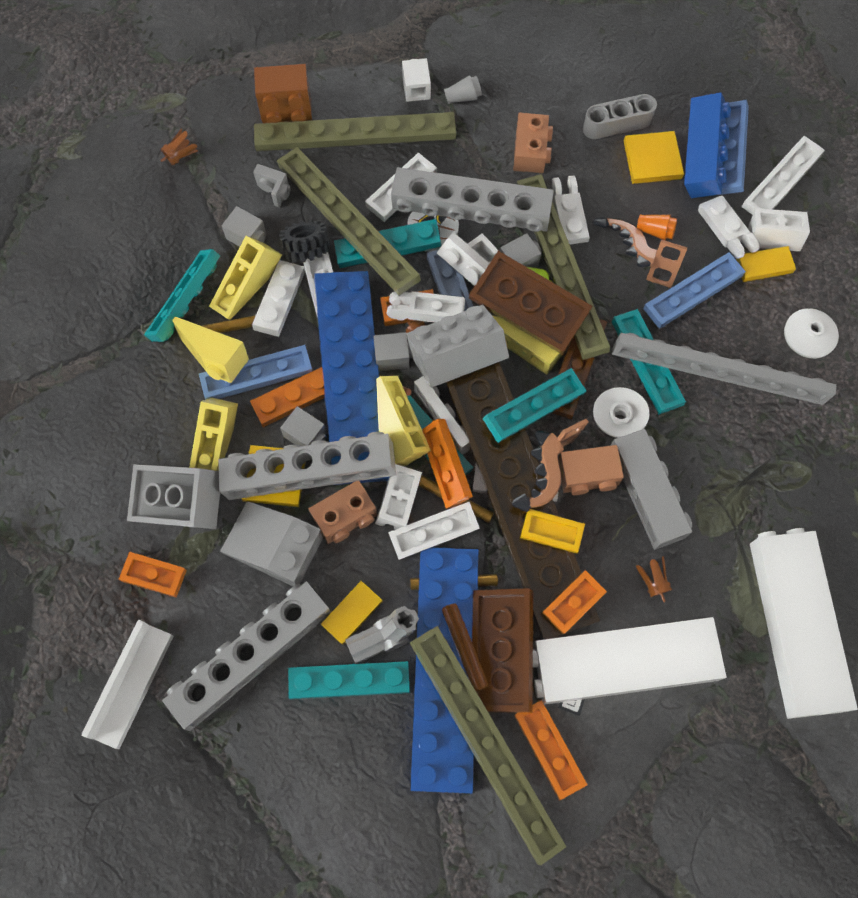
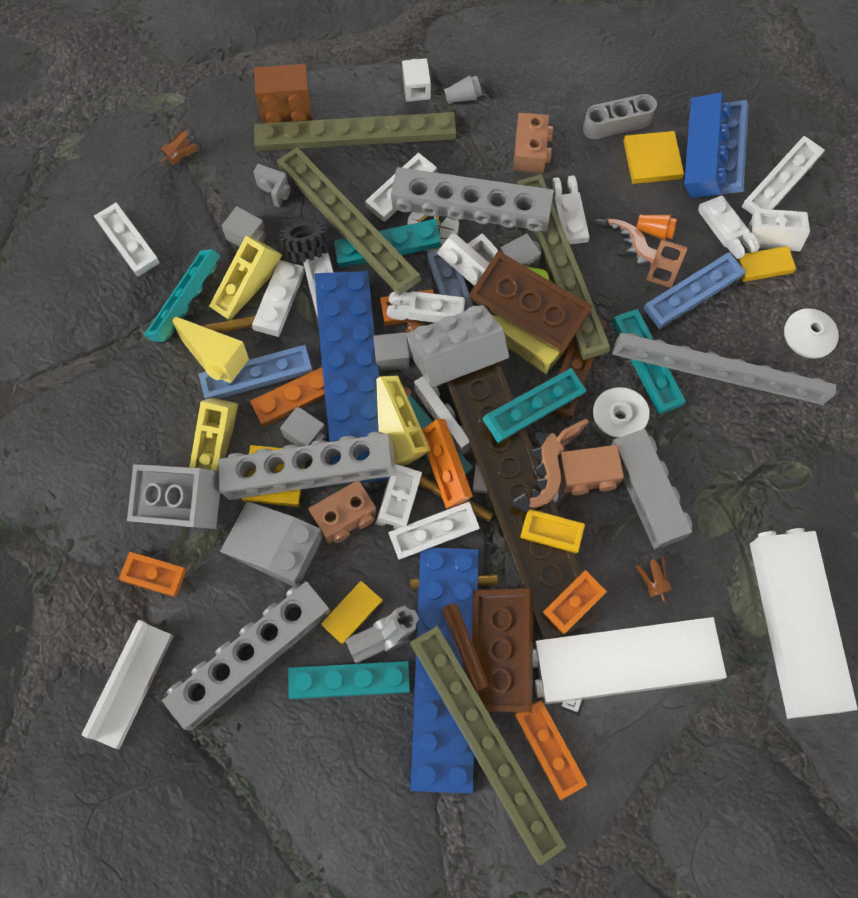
none -> white plate [94,203,160,277]

